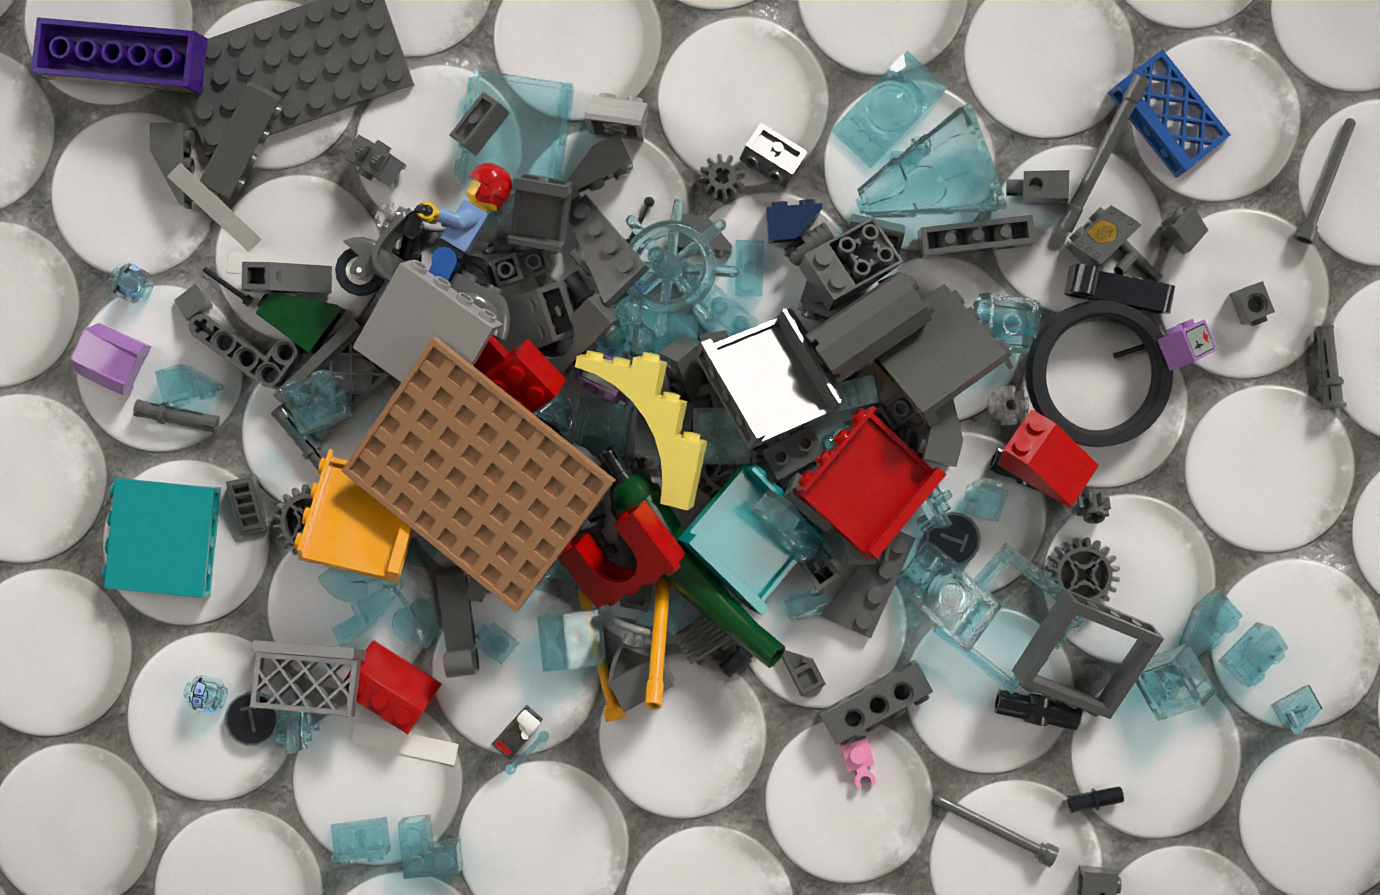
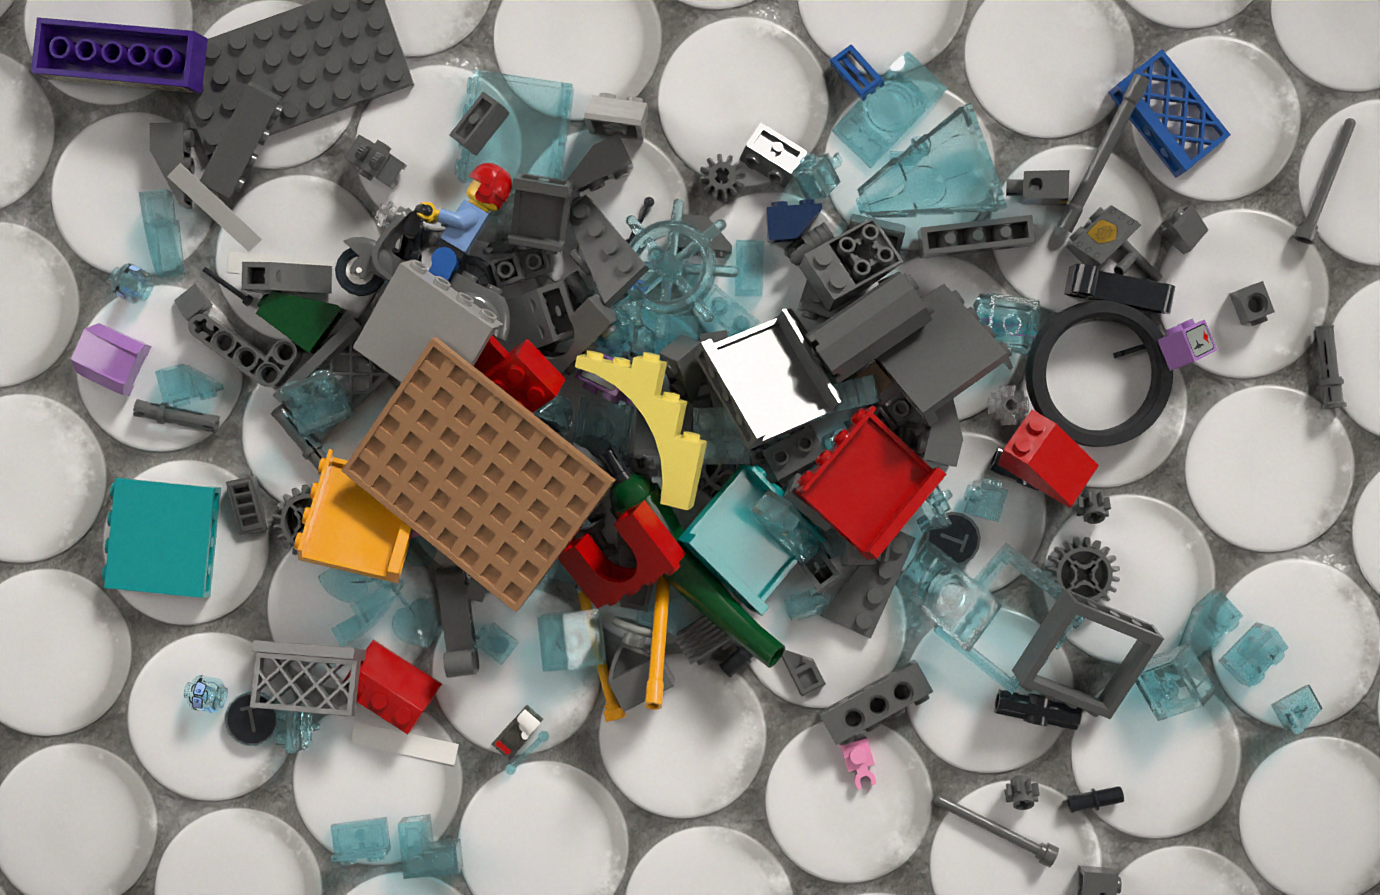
none -> clear light blue slope [139,189,185,278]
none -> clear light blue brick [792,152,843,199]
none -> blue tile [829,44,885,101]
none -> dark grey gear [1004,775,1040,810]

